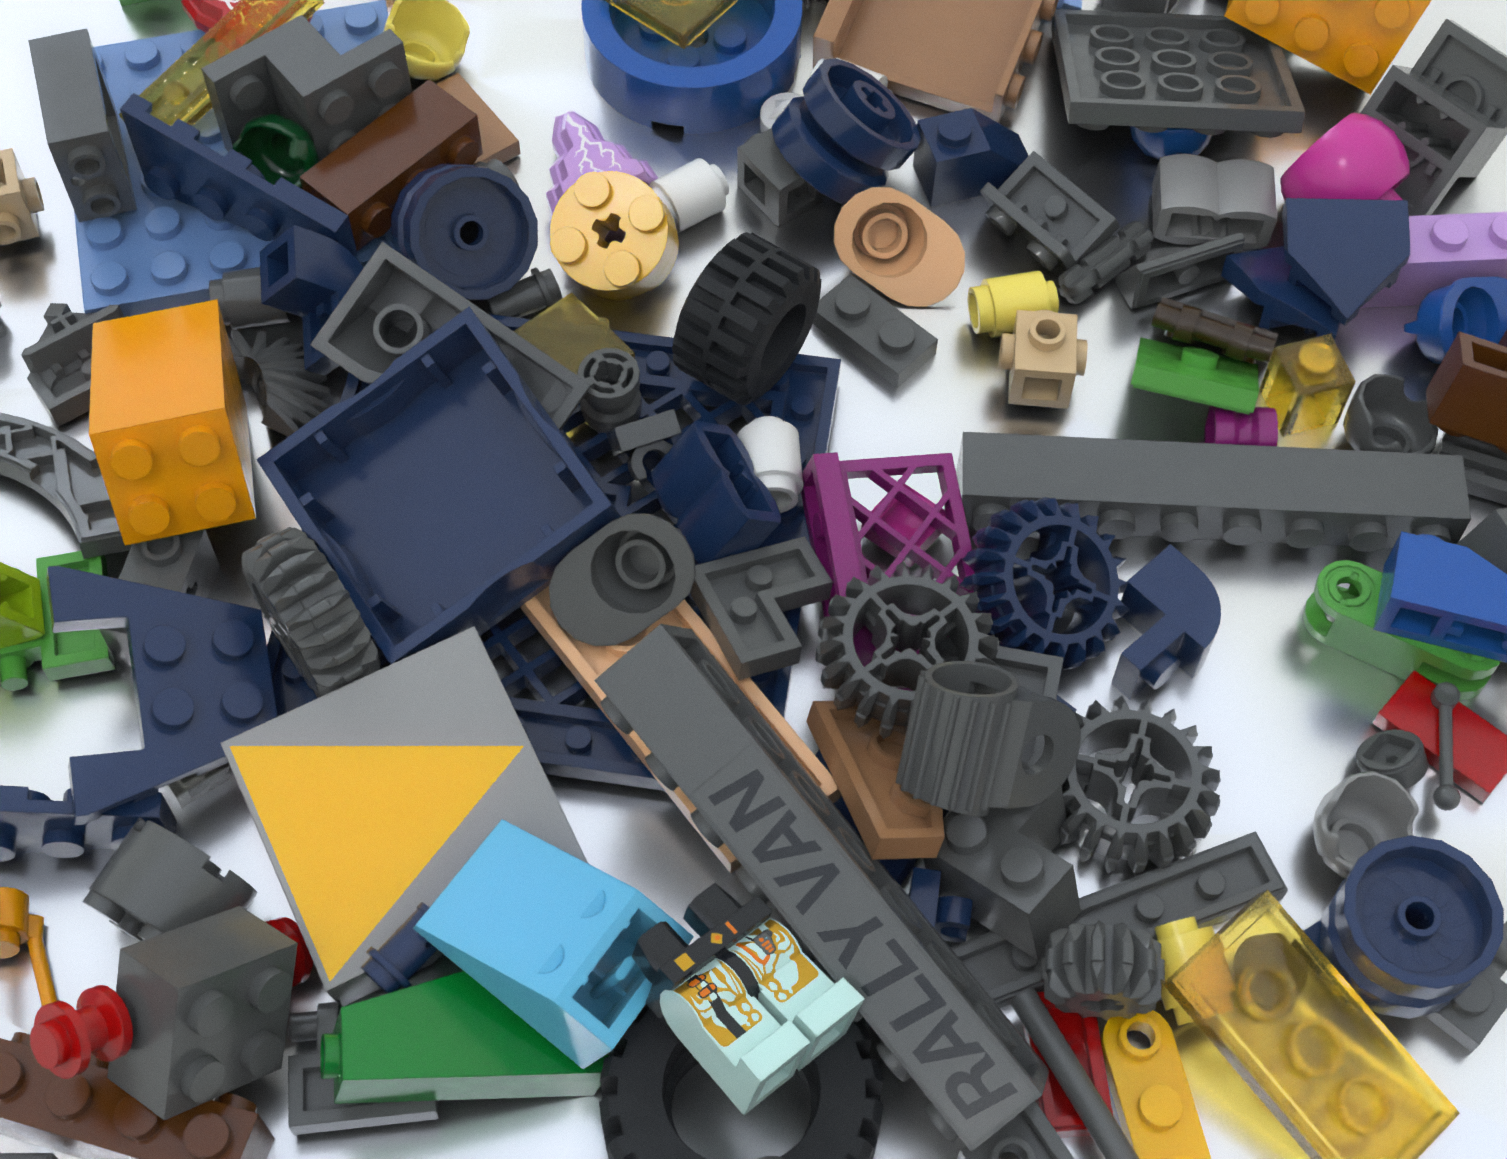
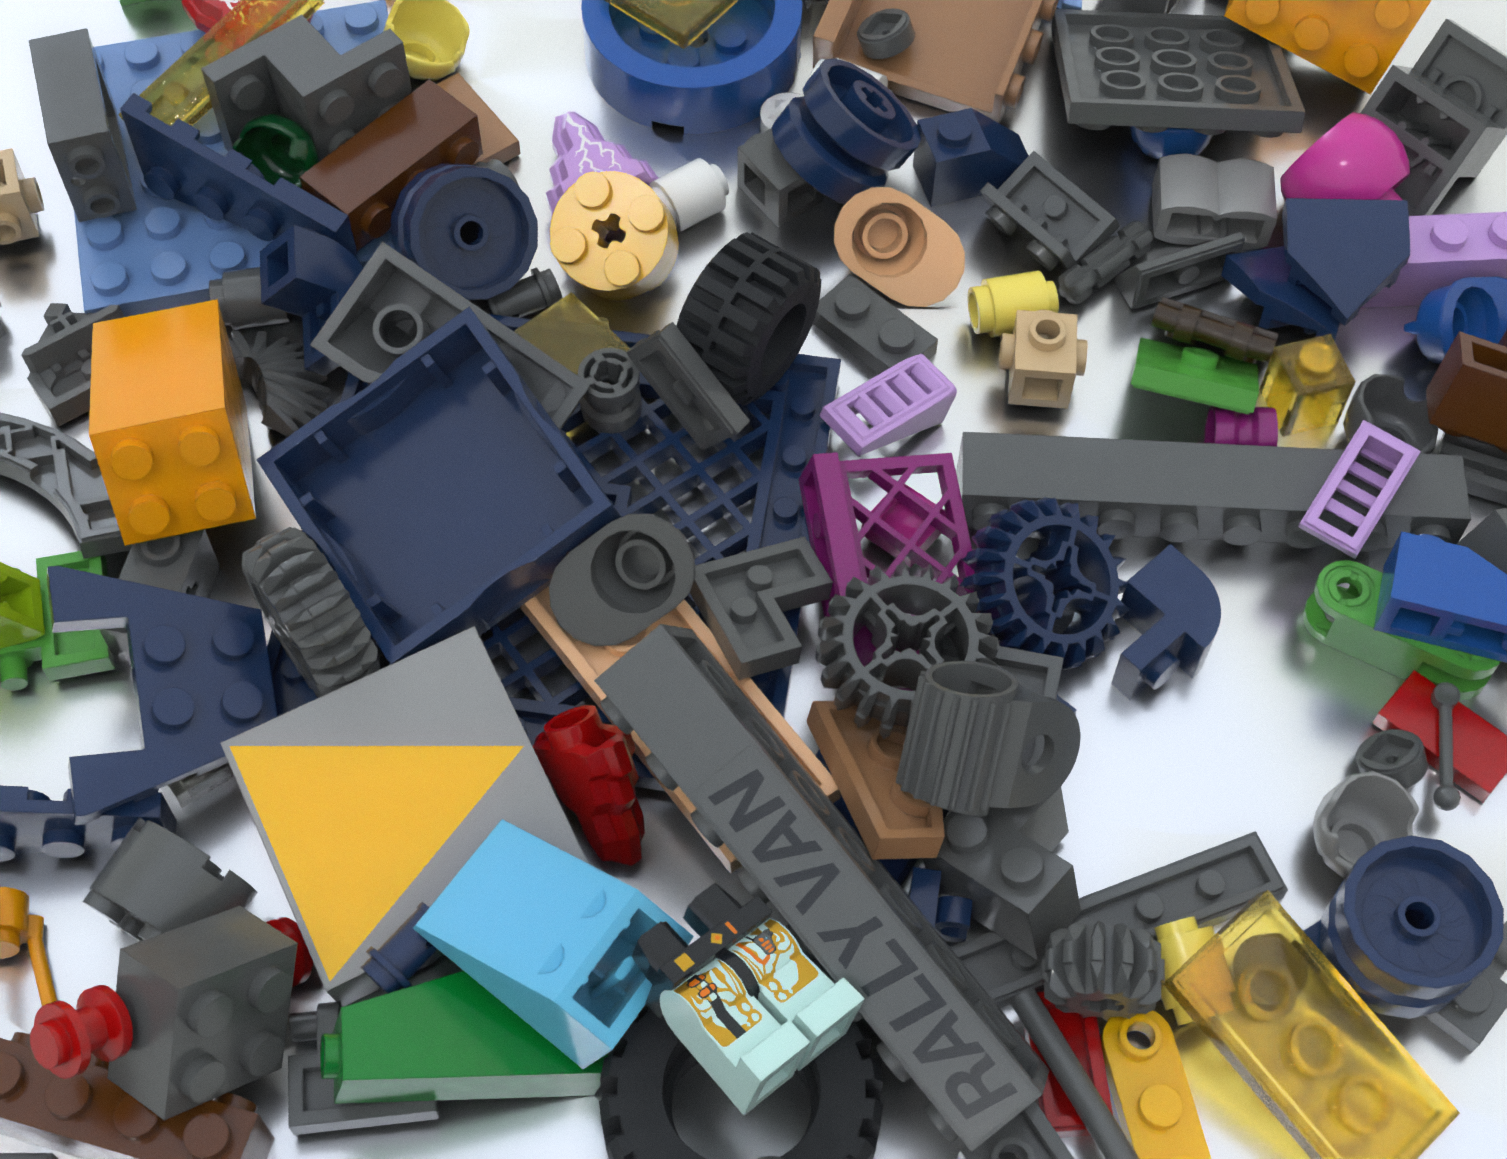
dark grey tile [606,409,682,481] -> none
dark blue brick [652,420,781,565] -> none
white brick [737,416,803,513] -> none
dark grey gear [1059,695,1221,876] -> none
none -> red rock [532,705,645,866]
none -> dark grey tile [626,322,750,450]
none -> lavender slope [819,354,957,456]
none -> dark grey tile [857,8,915,59]
none -> lavender slope [1298,420,1421,559]

